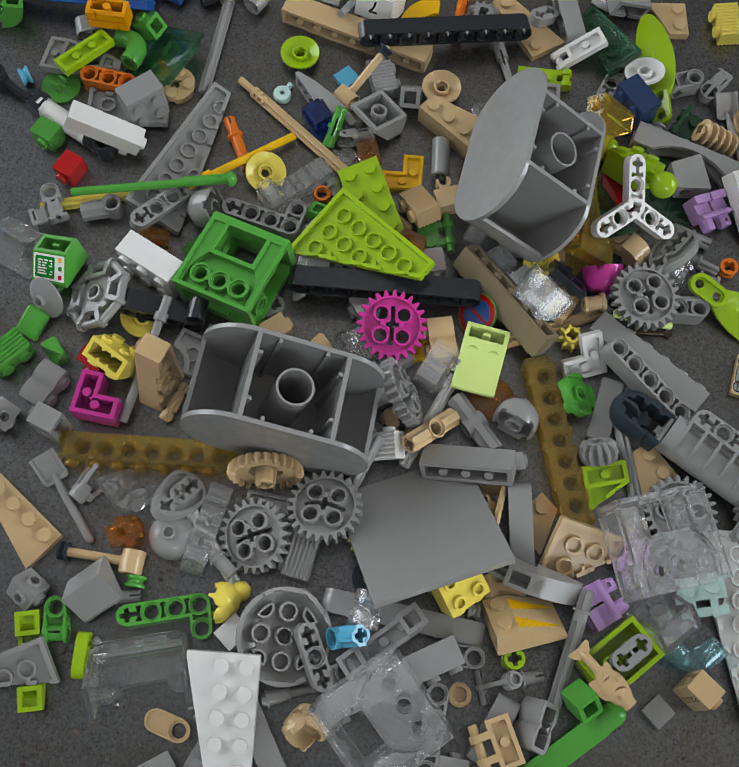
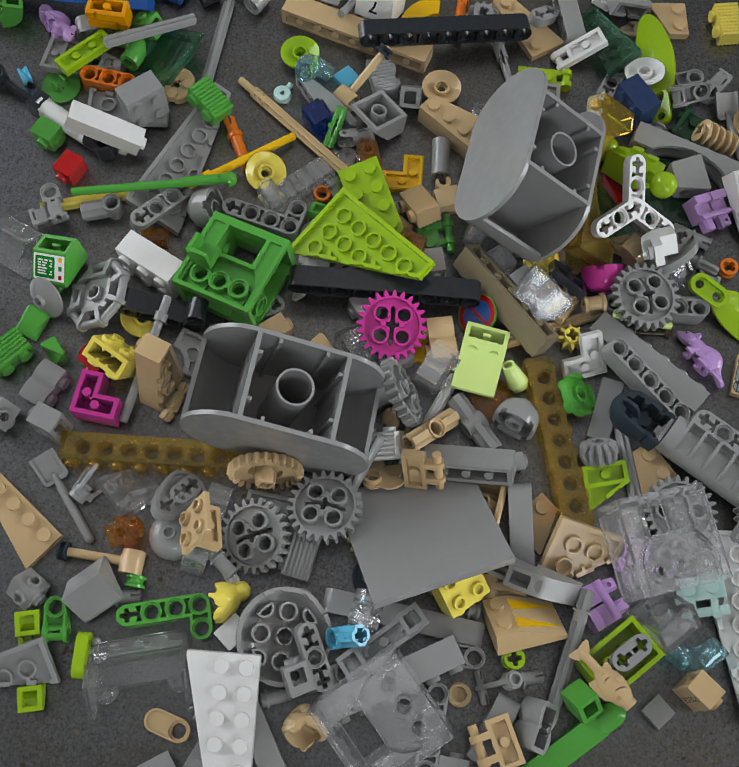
none -> lavender animal [39,4,77,42]
none -> light grey axle [103,13,197,48]
none -> tan bracket [179,491,222,556]
none -> bright green panel [185,232,221,270]
none -> bright green brick [187,76,233,126]
none -> light grey brick [279,656,316,699]
none -> clear light blue cylinder [295,54,335,83]
none -> tan plate [362,461,404,490]
none -> tan plate [401,448,446,490]
none -> yellowish green cone [502,360,528,393]
none -> dark tan tile [616,21,638,41]
none -> white brick [641,226,679,267]
none -> light grey piece [669,81,711,108]
none -> lavender animal [676,331,724,389]

